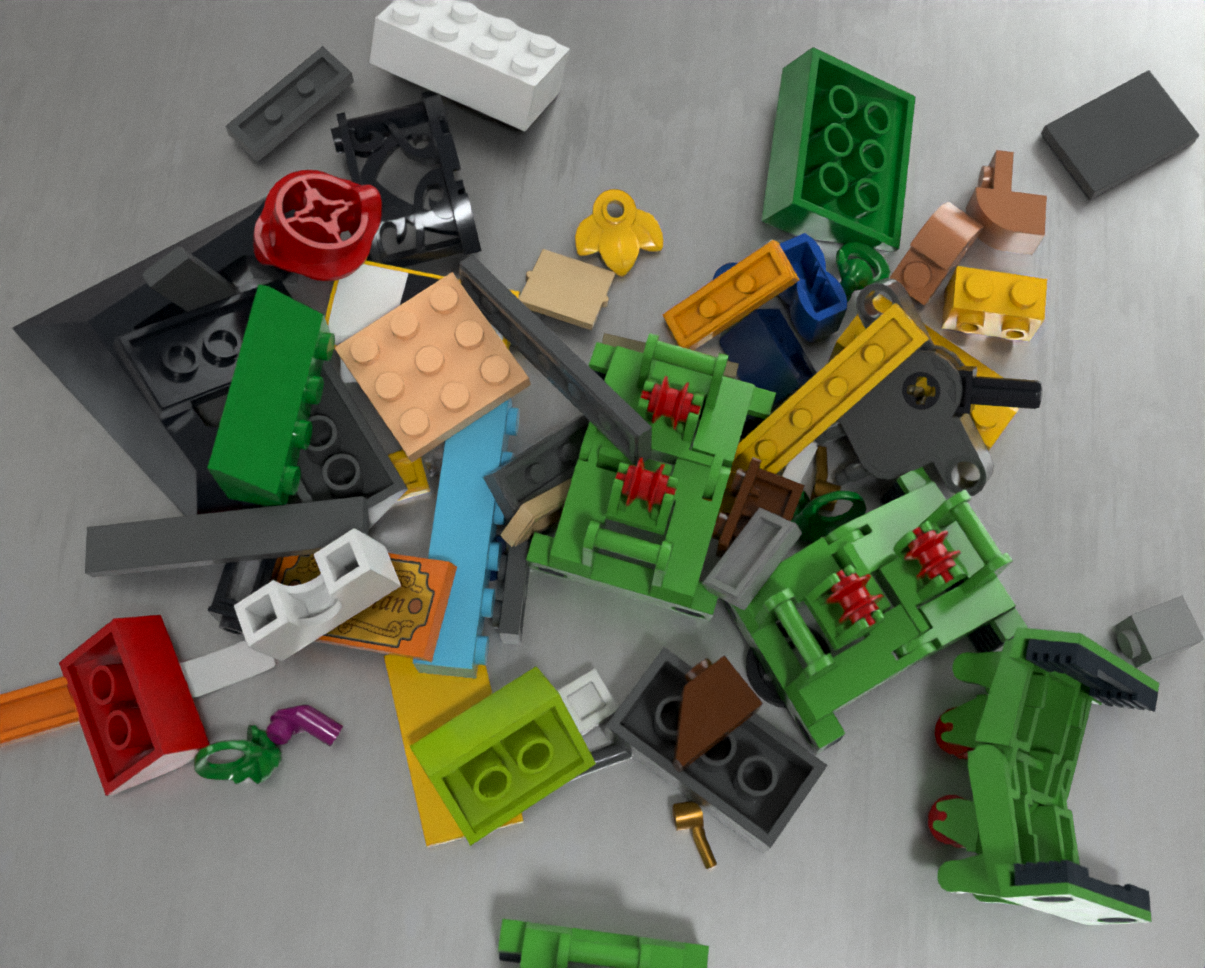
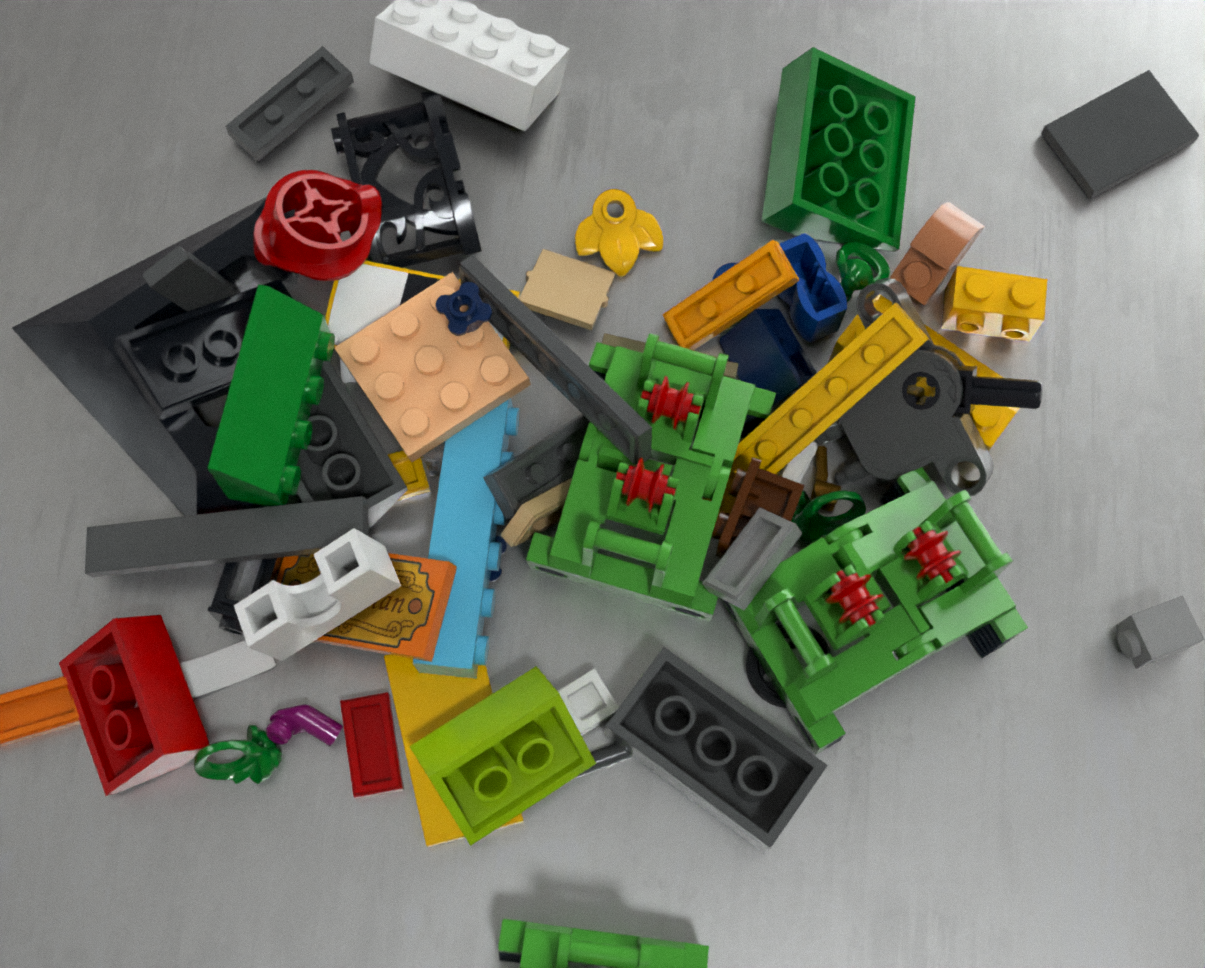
dark grey plate [492,541,530,645] -> none
pearl gold hand [672,801,717,869] -> none
reddish brown slope [673,655,763,773] -> none
bright green container [928,627,1160,925] -> none
nougat brick [966,150,1047,255] -> none
none -> red tile [340,692,404,799]
none -> dark blue plate [436,282,492,336]

